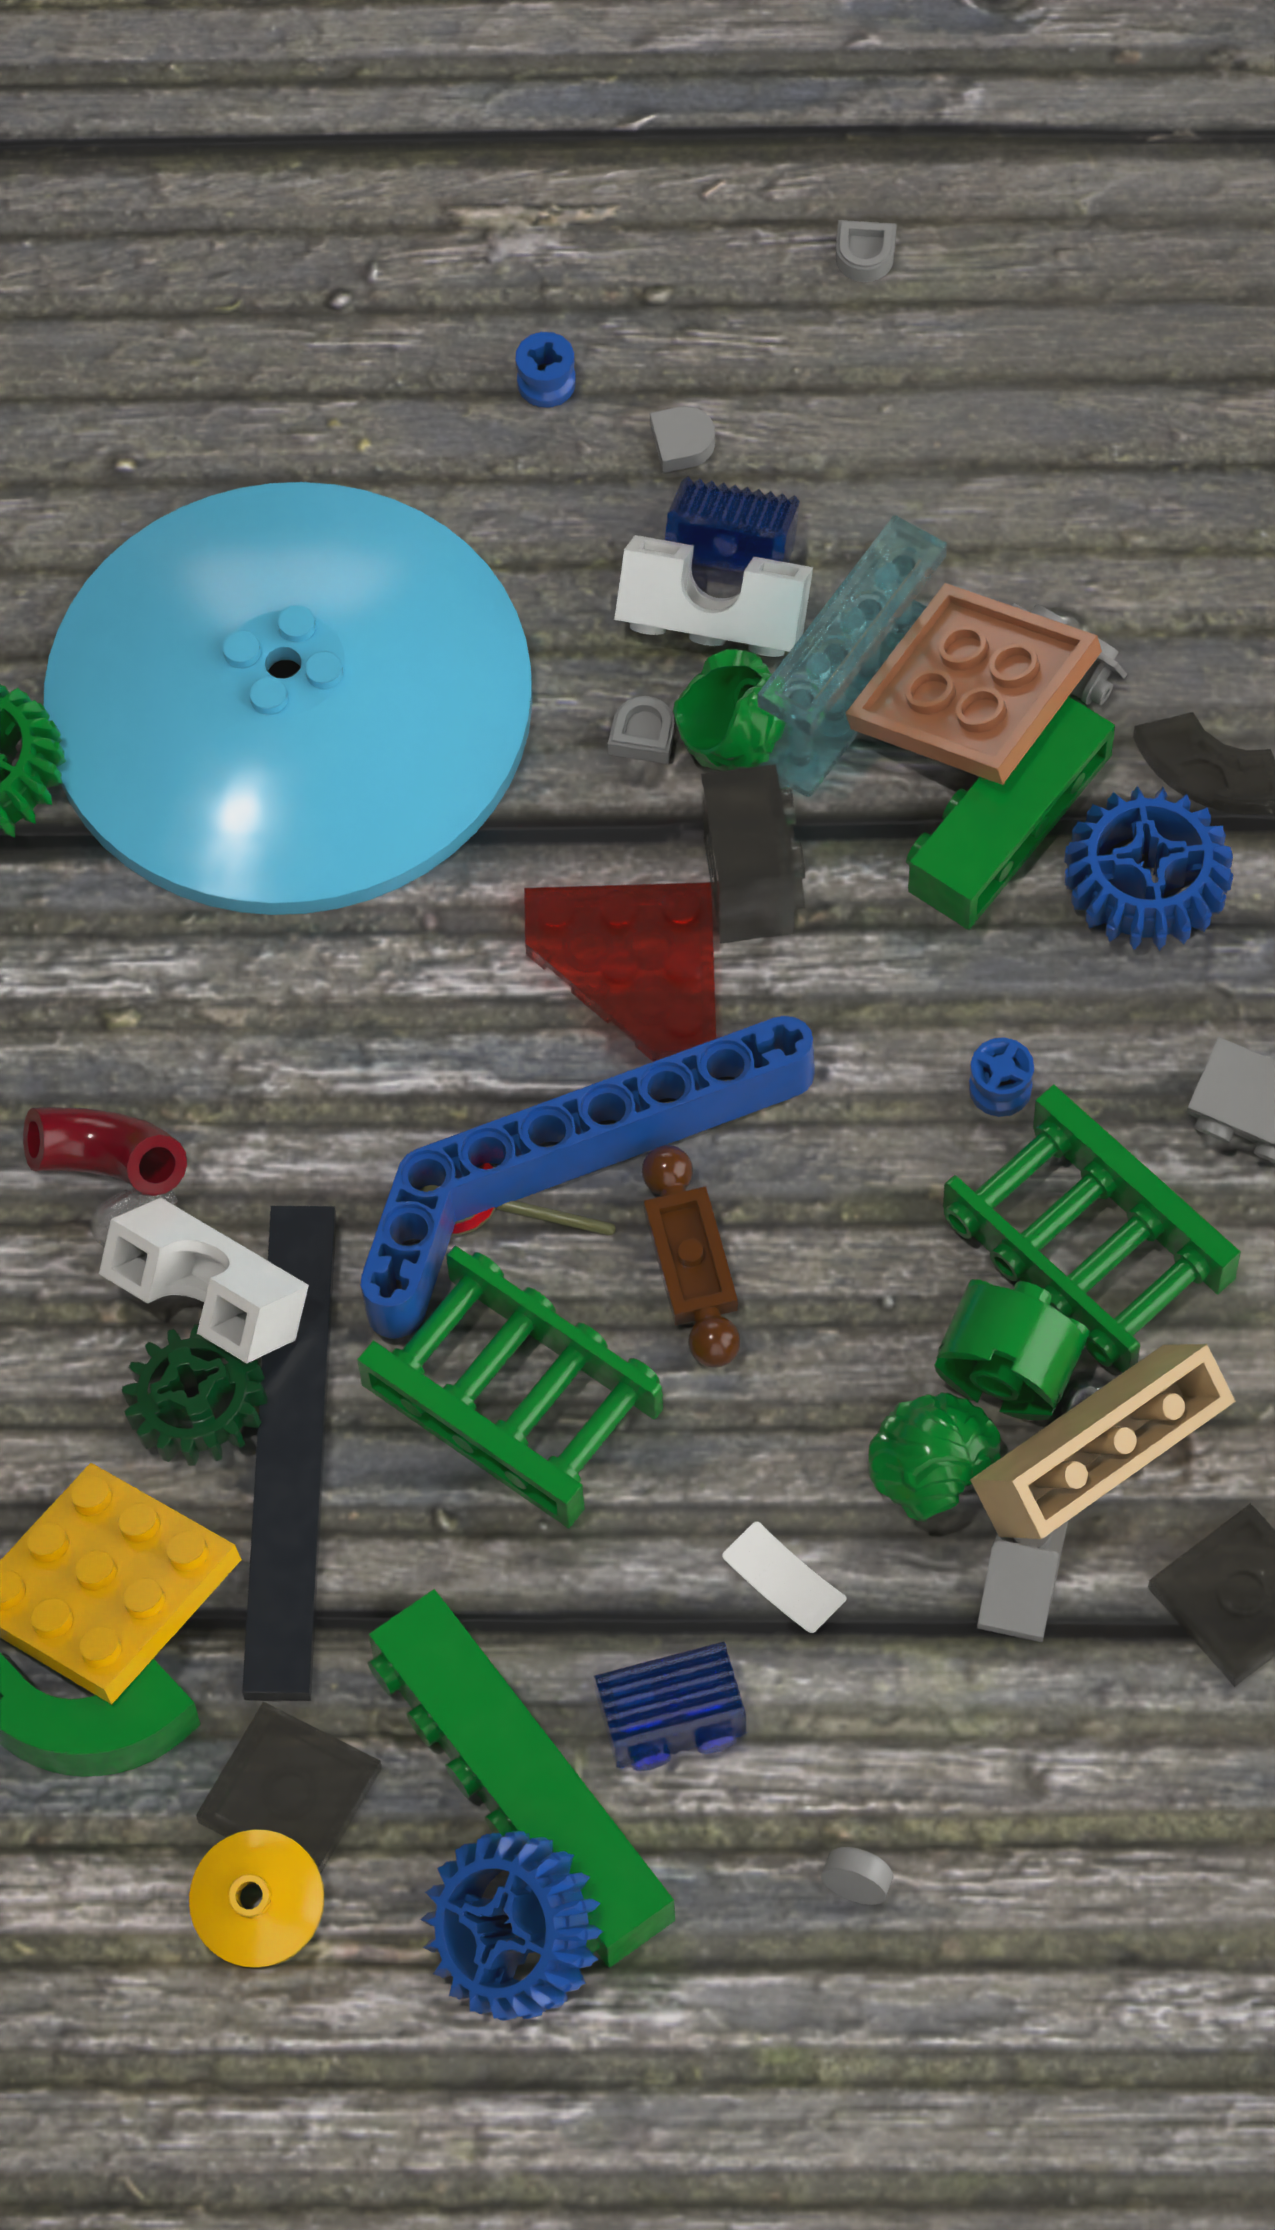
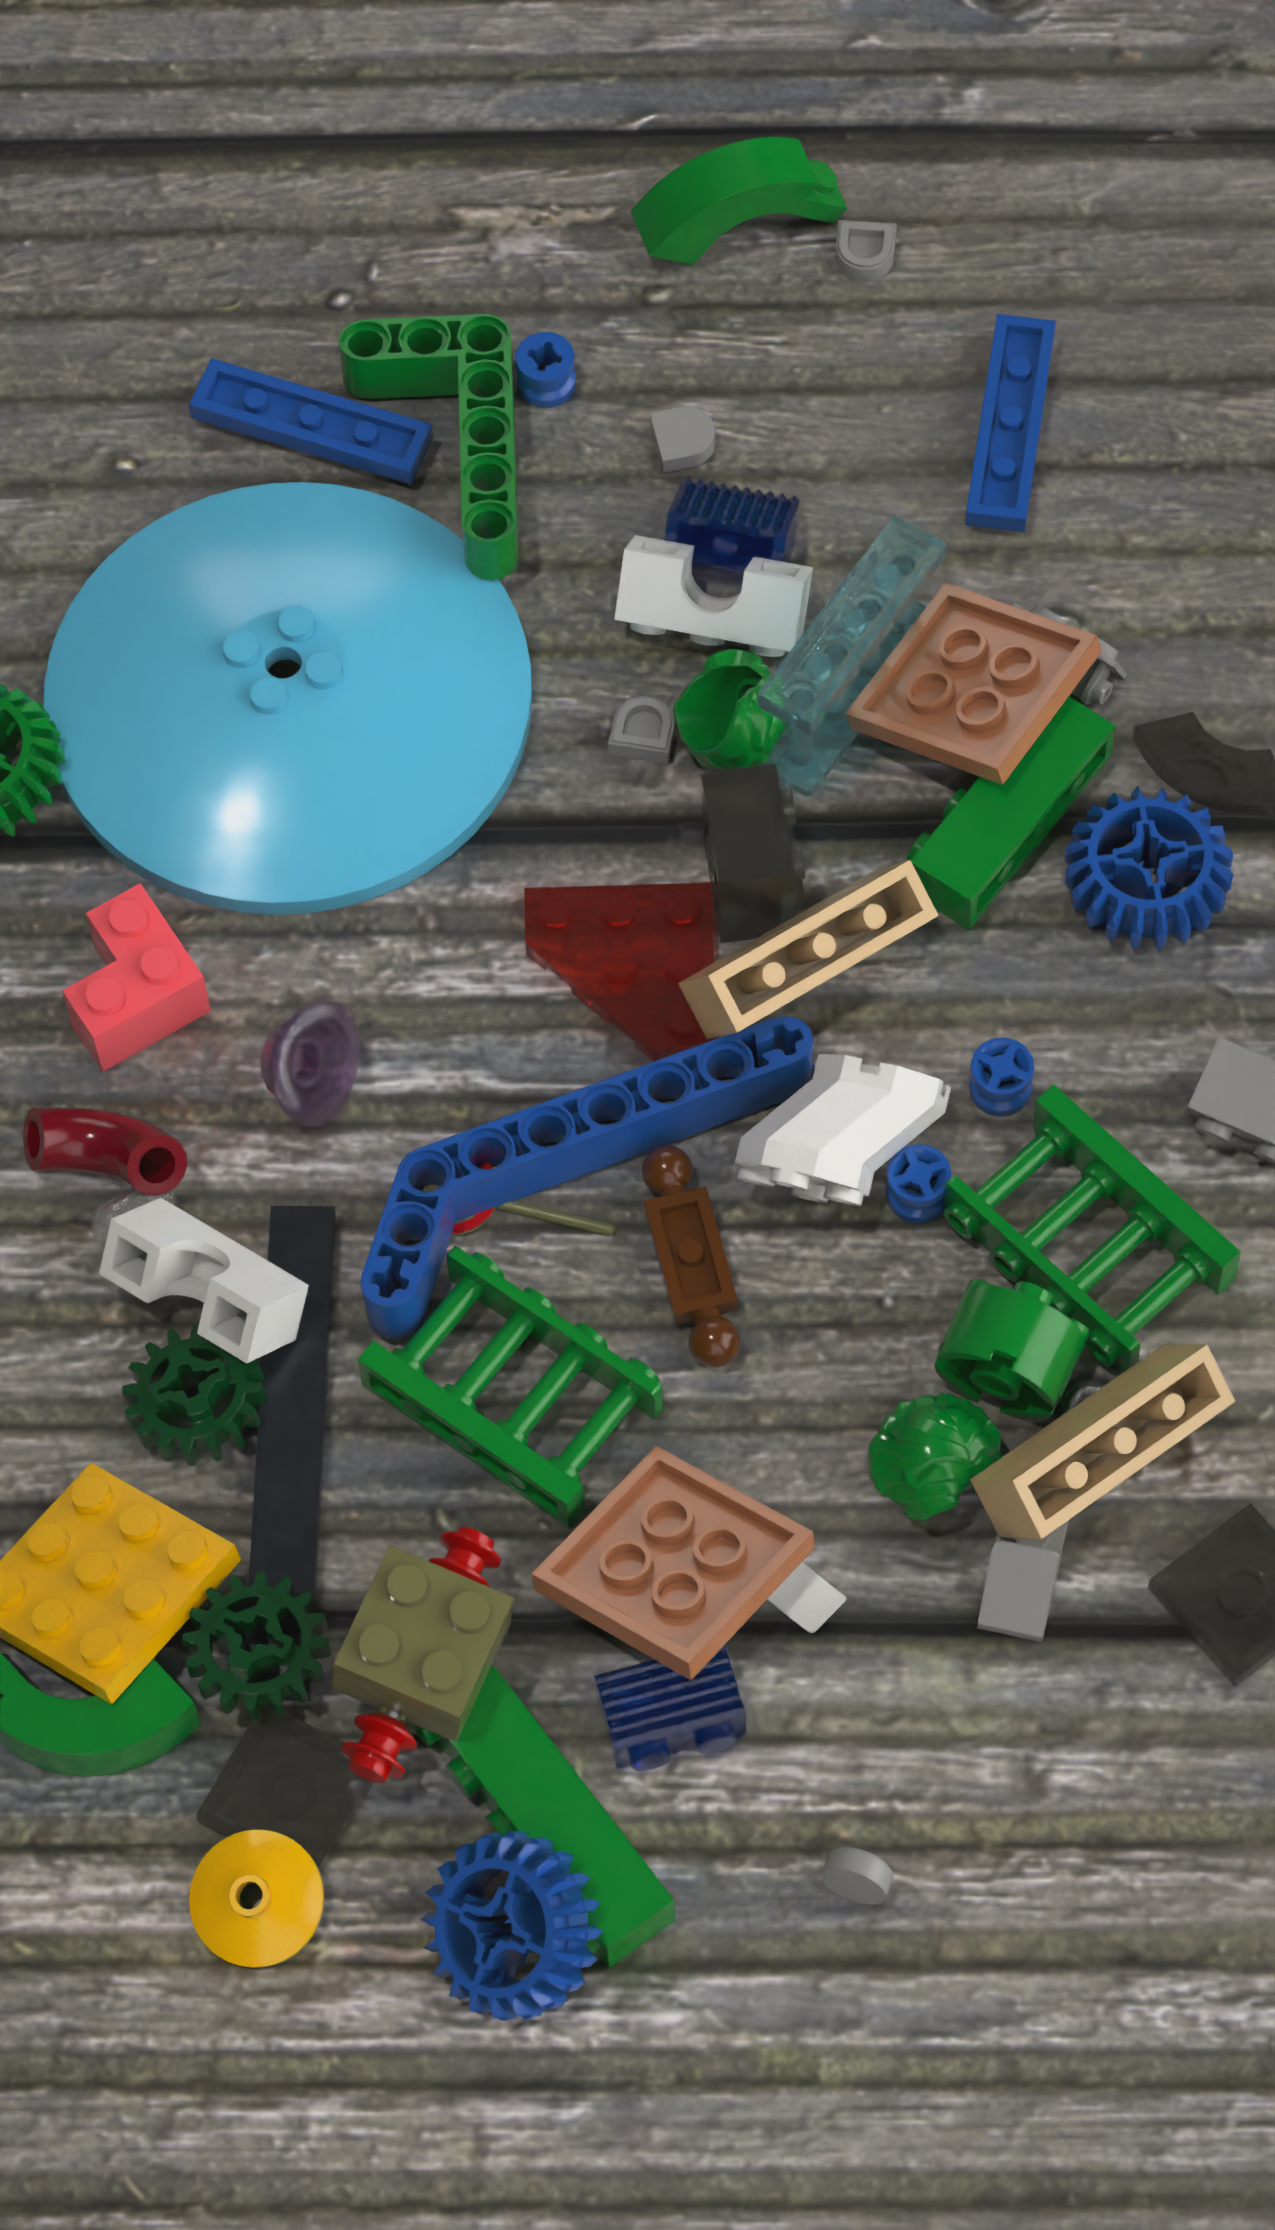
none -> coral brick [62,883,211,1072]
none -> dark green gear [183,1571,331,1720]
none -> blue plate [189,358,433,485]
none -> clear purple hat [260,1000,360,1128]
none -> olive brick [332,1527,514,1784]
none -> green beam [338,314,519,580]
none -> nougat plate [531,1446,815,1680]
none -> green arch [630,137,848,265]
none -> tan brick [678,860,939,1039]
none -> white brick [735,1054,951,1206]
none -> blue wheel [886,1144,951,1224]
none -> blue plate [965,314,1056,533]

